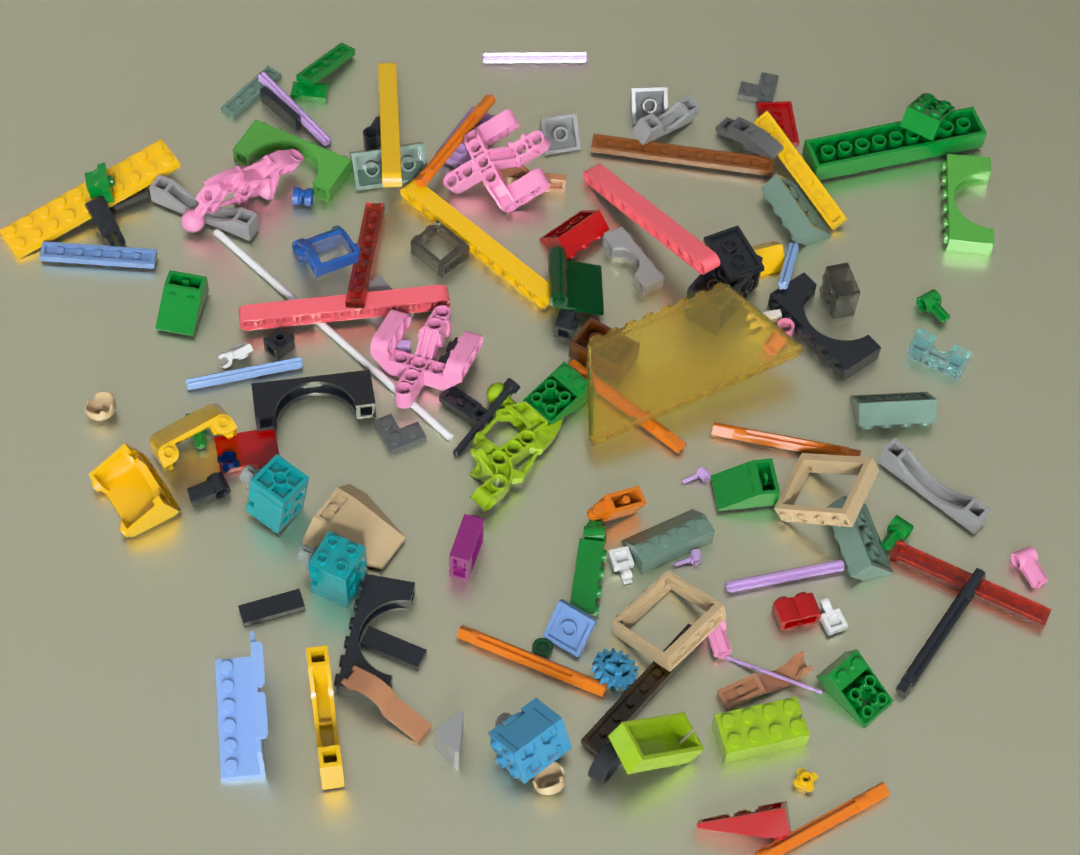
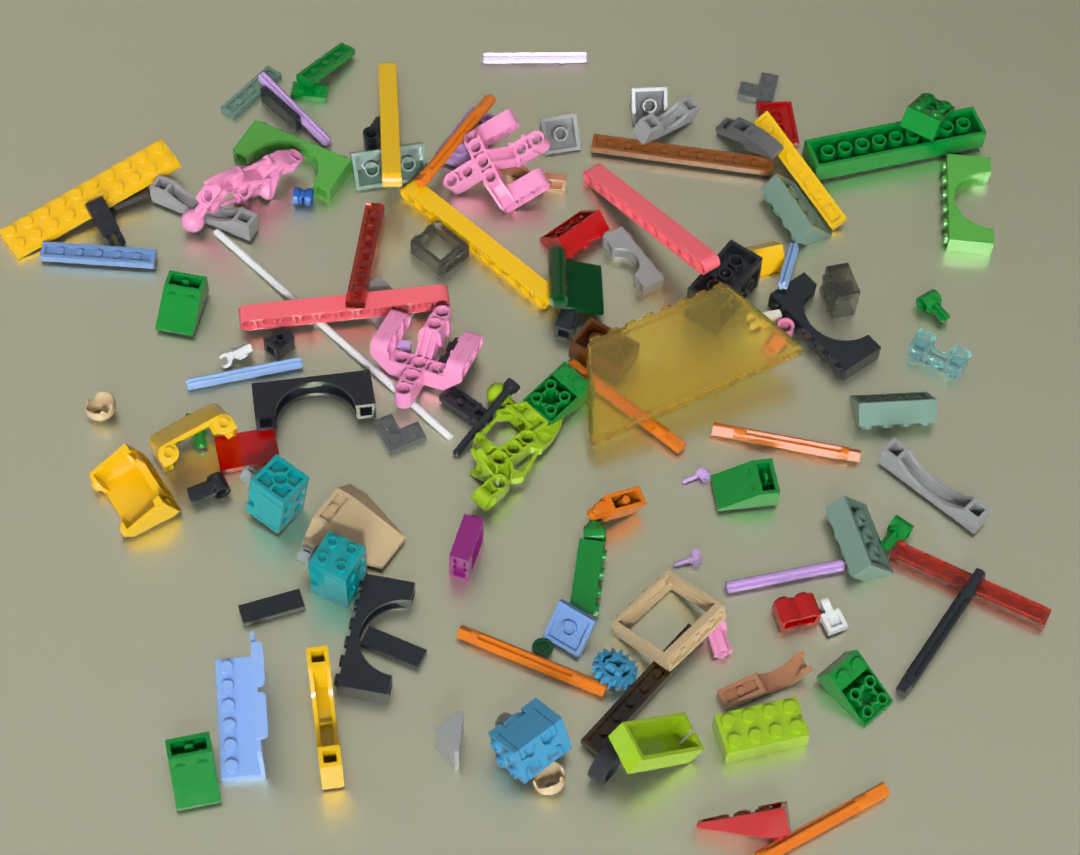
green brick [85,163,115,203] -> none
clear blue plate [217,451,241,472] -> none
blue window [292,225,361,278] -> none
nougat piece [341,666,432,743] -> none
white plate [608,546,634,585] -> none
sand green slope [621,509,715,574] -> none
black tile [703,225,764,283] -> none
lavender piece [726,655,823,695] -> none
tan window [774,453,879,527] -> none
yellow plate [793,768,818,792] -> none
bright pink piece [1010,546,1048,588] -> none
none -> green slope [165,731,221,811]

